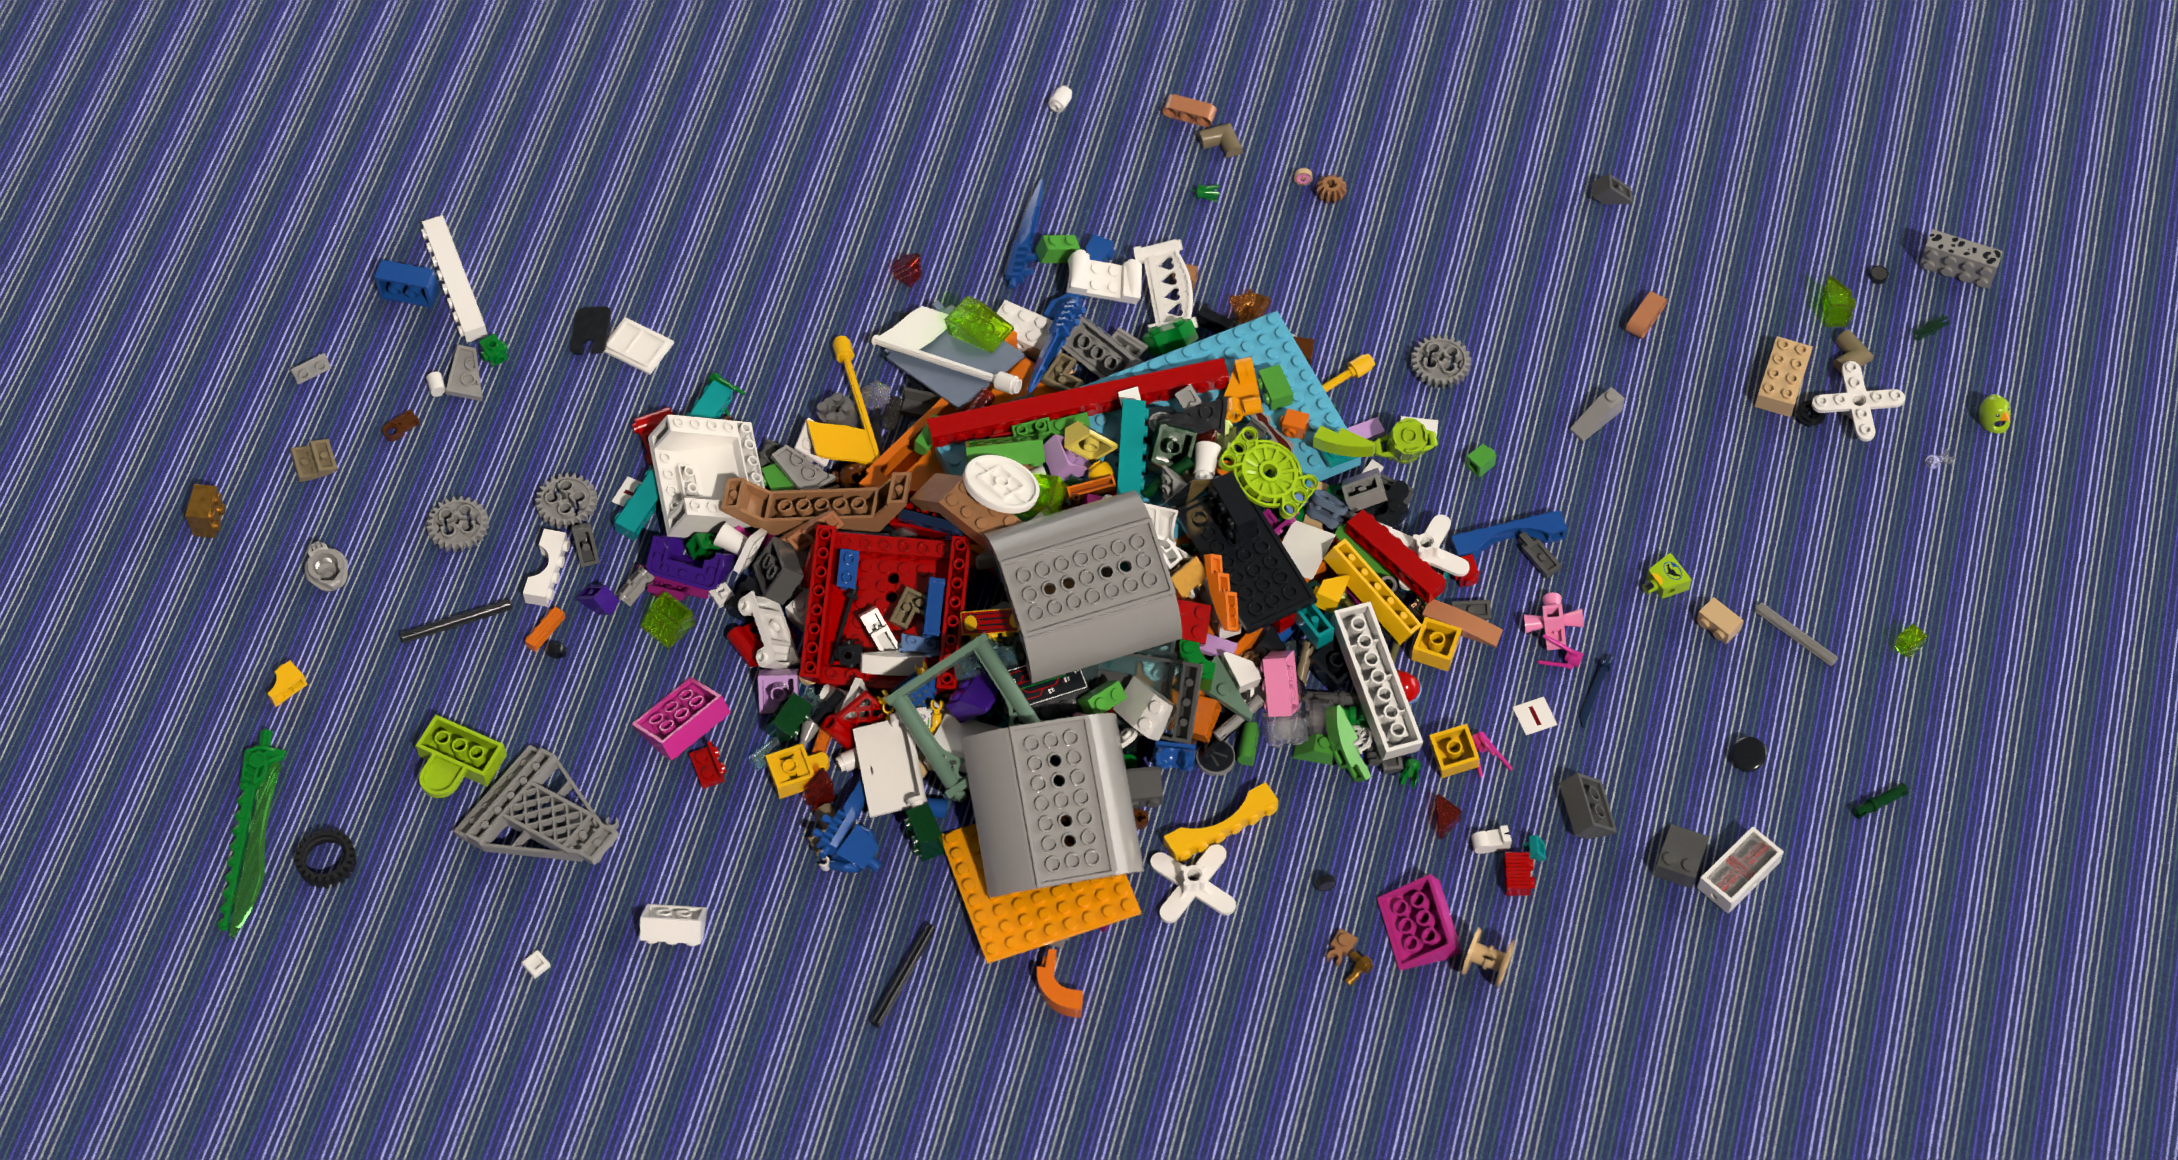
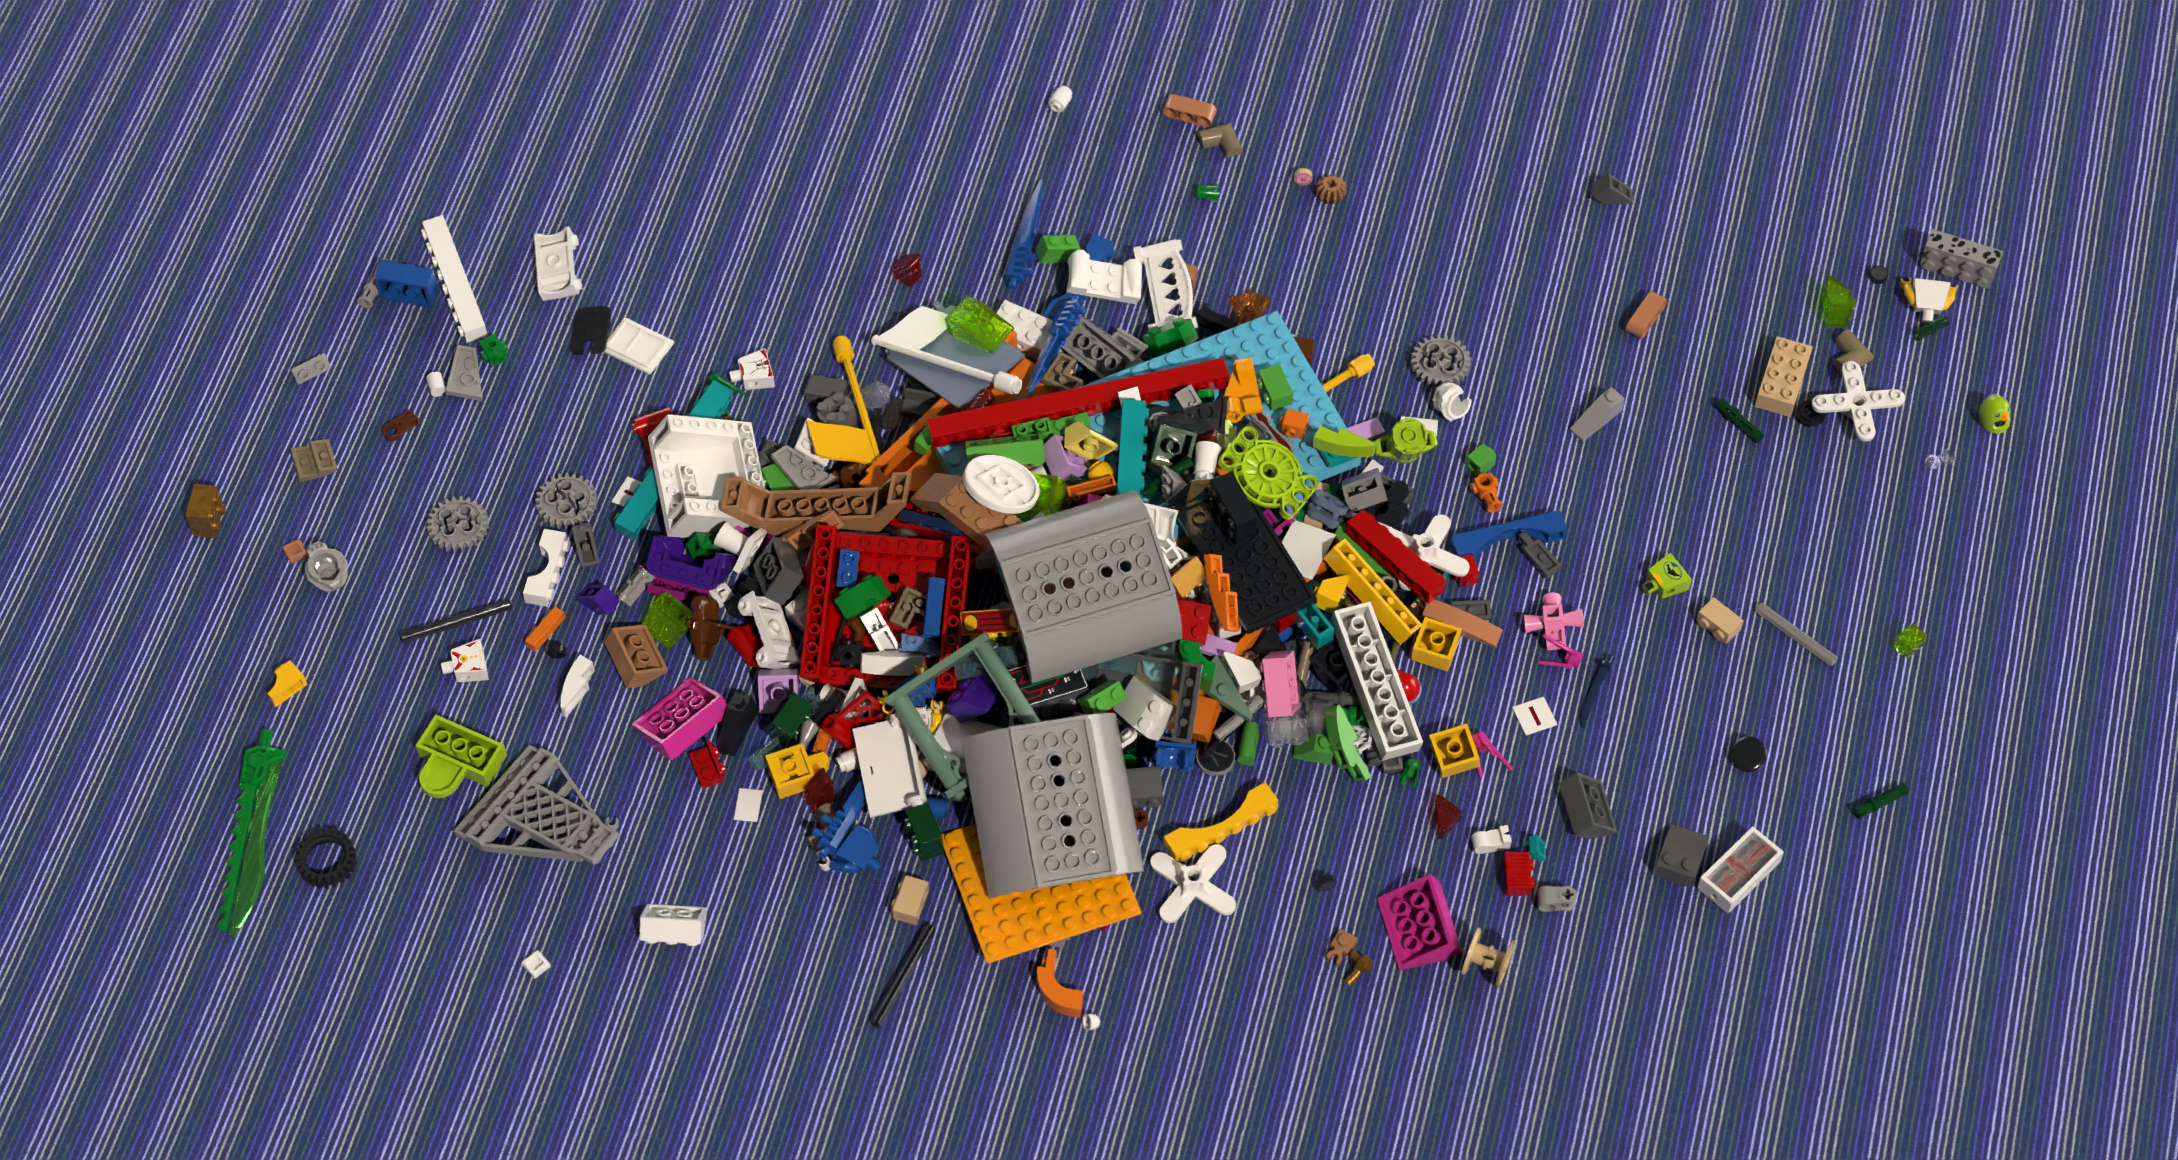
none -> nougat tile [282,539,308,564]
none -> light grey pin [357,258,389,309]
none -> white torso [441,639,489,682]
none -> white piece [534,226,582,301]
none -> white slope [560,655,595,718]
none -> medium nougat slope [604,624,668,688]
none -> reddish brown piece [687,595,735,661]
none -> black slope [718,693,760,757]
none -> white torso [729,349,775,390]
none -> white sticker [734,788,763,822]
none -> dark grey brick [806,375,848,405]
none -> green brick [834,575,892,620]
none -> reddish brown arm [847,617,866,641]
none -> tan brick [891,876,929,925]
none -> white hinge [1082,1014,1100,1031]
none -> green tile [1196,389,1215,404]
none -> white helmet [1432,382,1472,421]
none -> orange connector [1470,473,1503,513]
none -> light grey piece [1537,886,1577,912]
none -> dark green pin [1715,398,1765,443]
none -> white torso [1900,278,1958,323]

